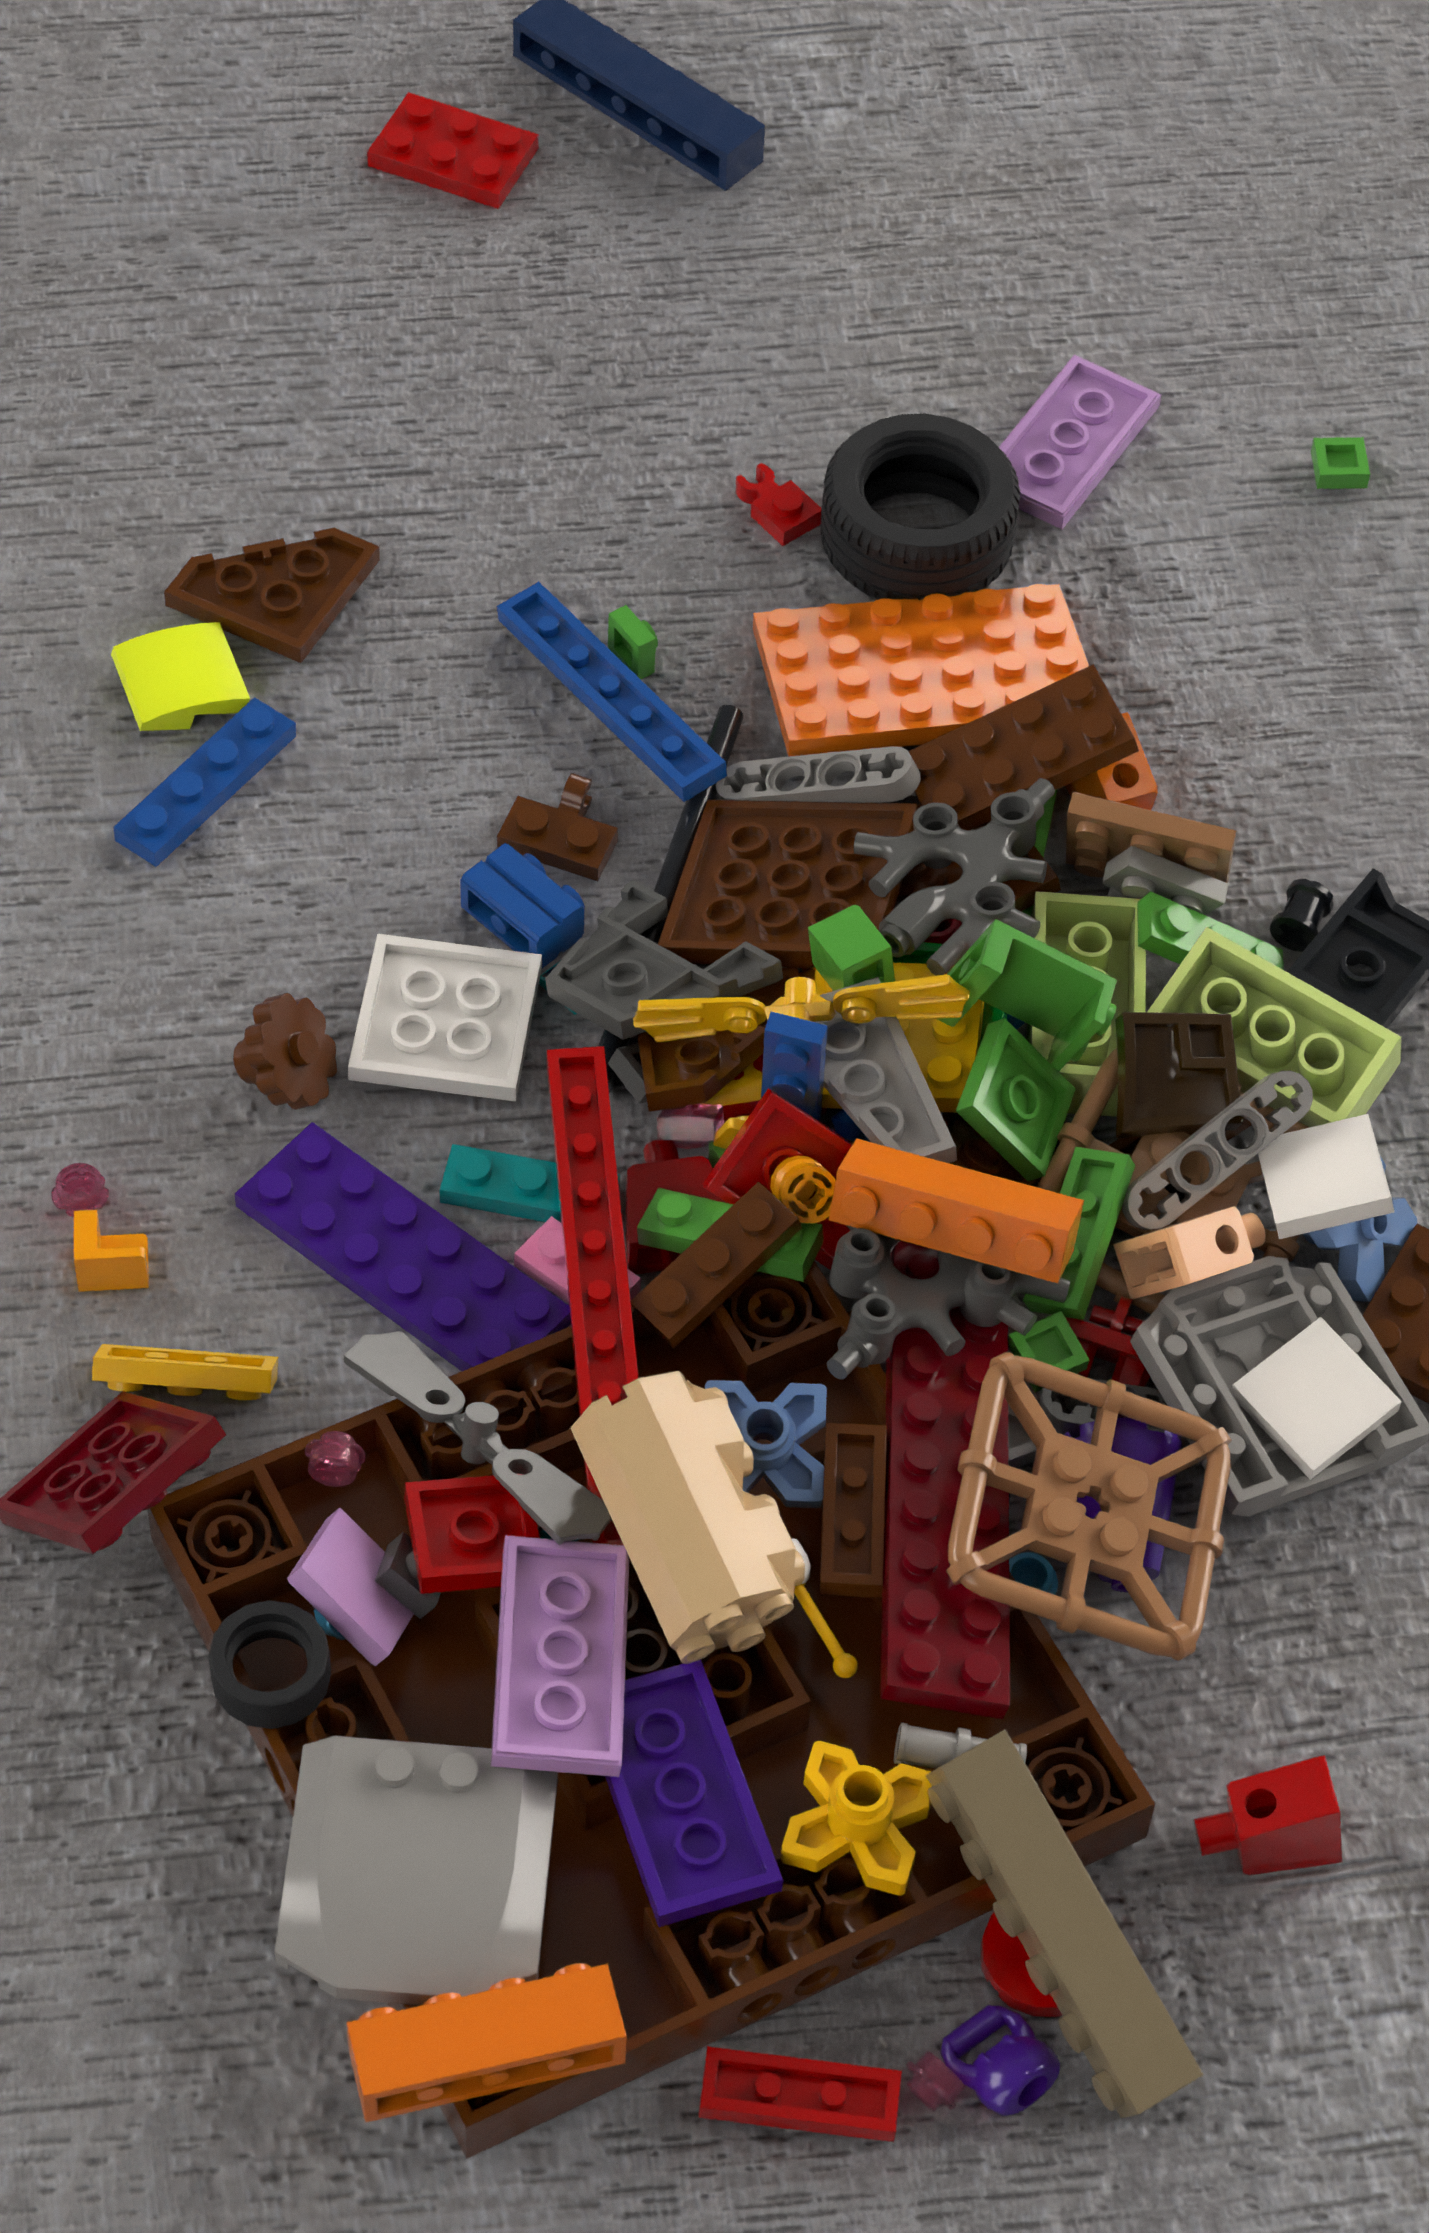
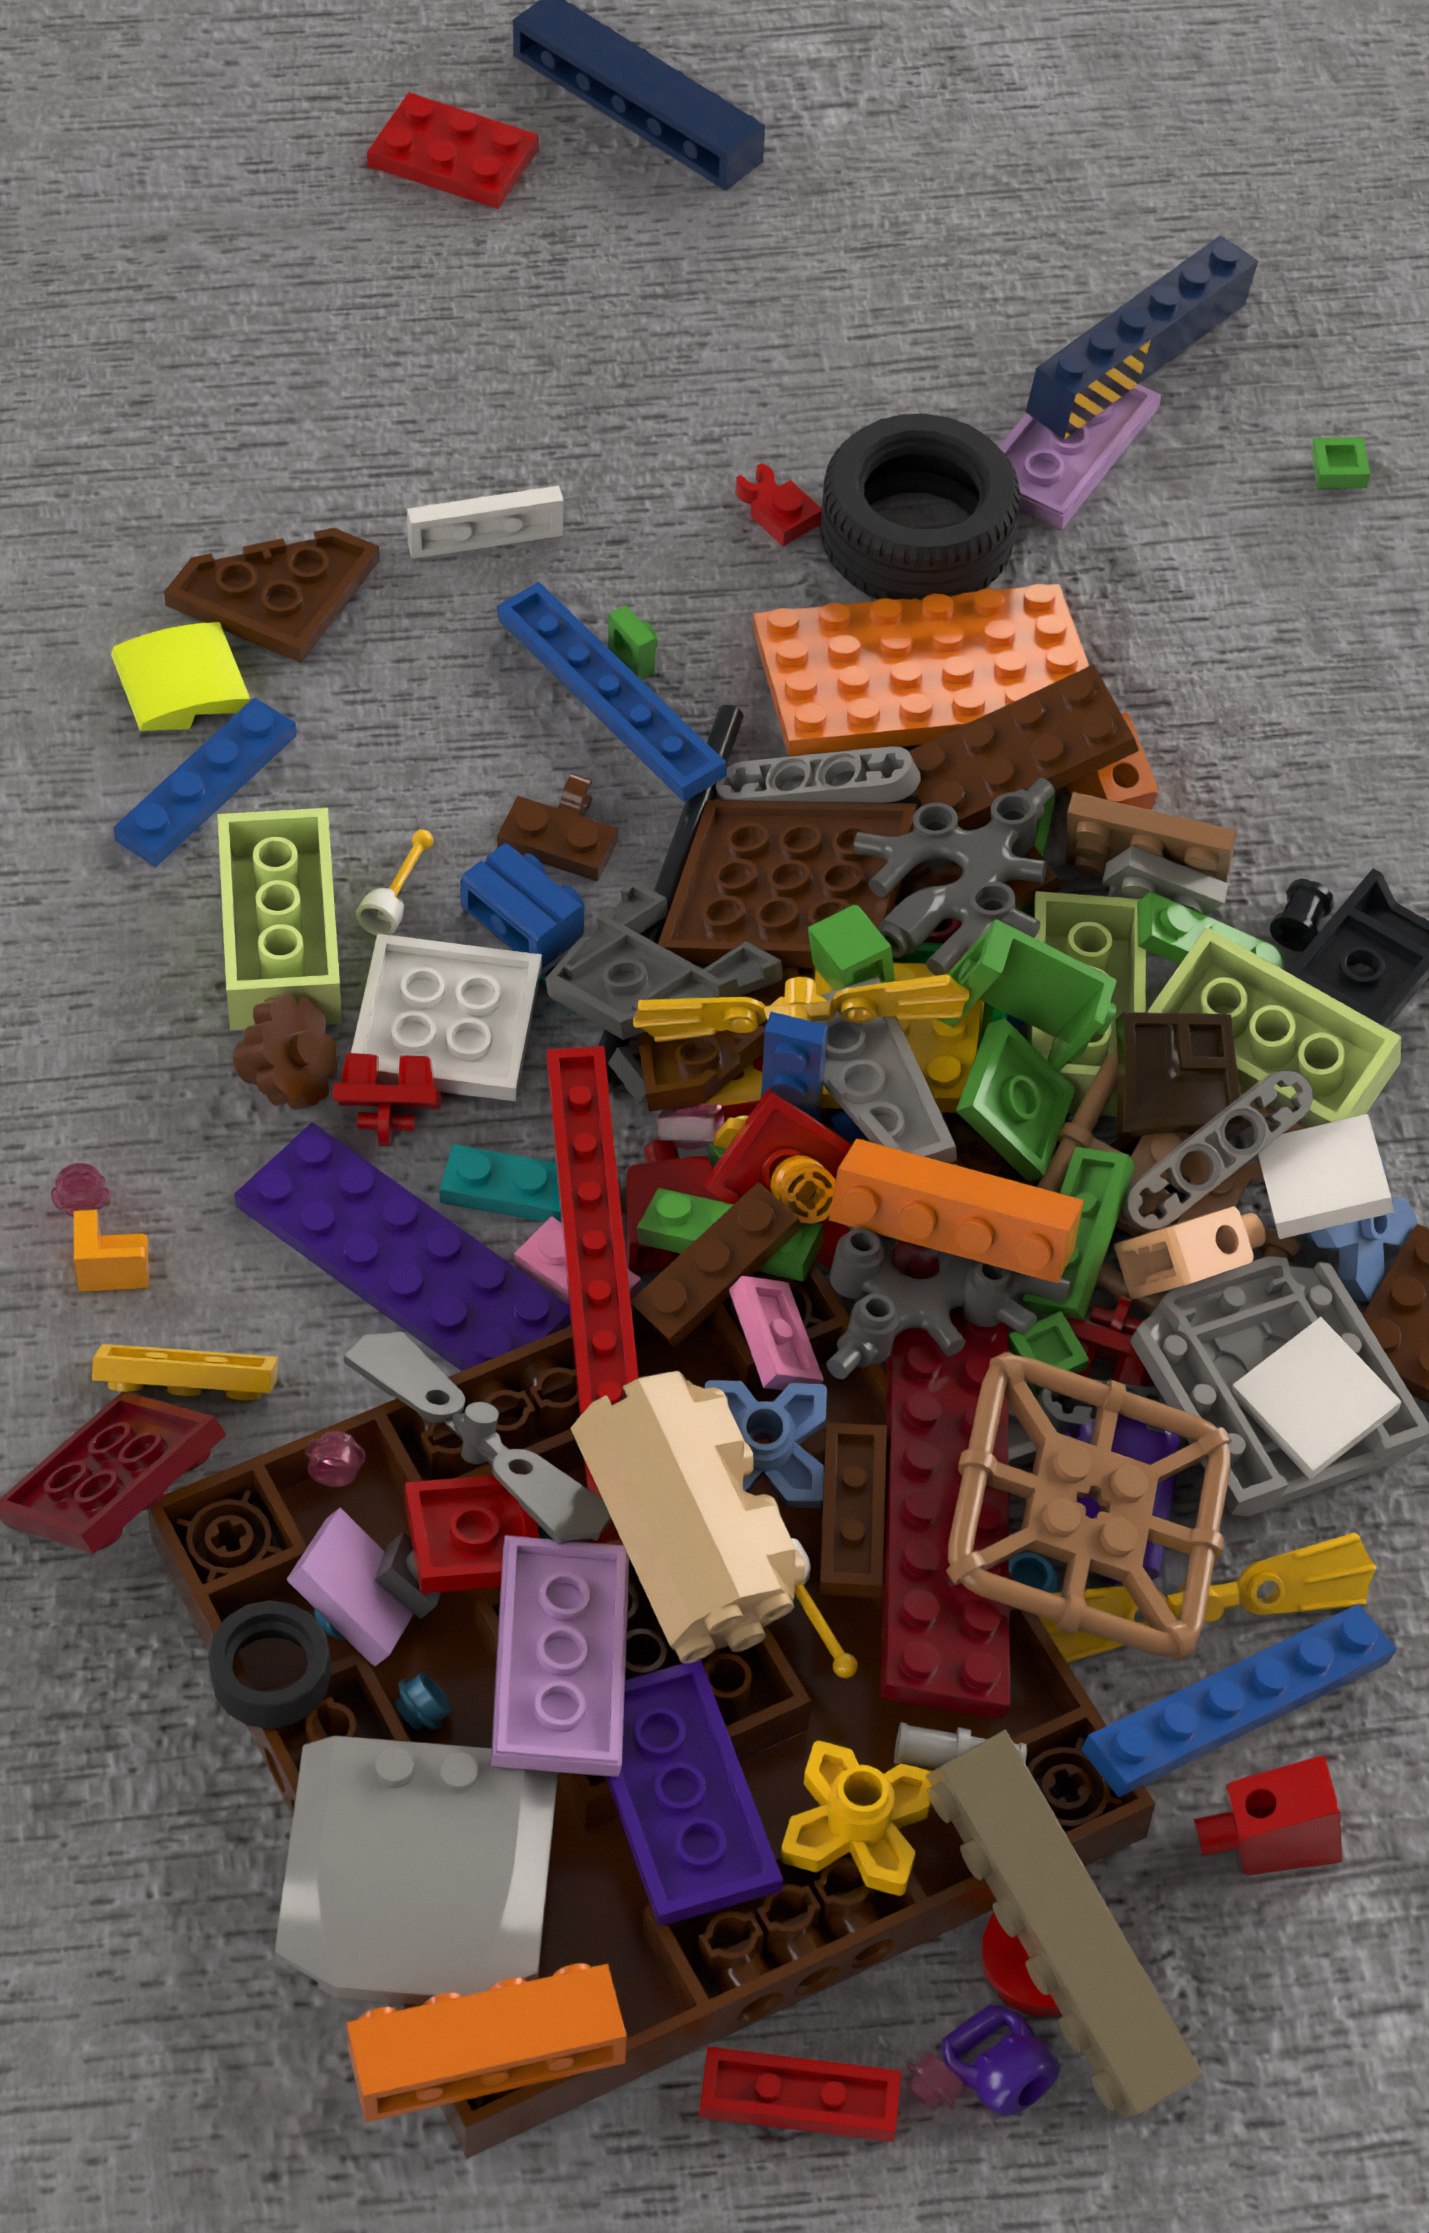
none -> yellowish green brick [217,808,342,1031]
none -> red hips [333,1053,442,1147]
none -> white hinge [356,830,433,936]
none -> dark azure plate [395,1672,453,1730]
none -> white plate [407,486,564,559]
none -> bright pink plate [729,1276,824,1390]
none -> dark blue brick [1025,235,1258,439]
none -> yellow piece [1037,1533,1377,1663]
none -> blue plate [1081,1604,1397,1797]

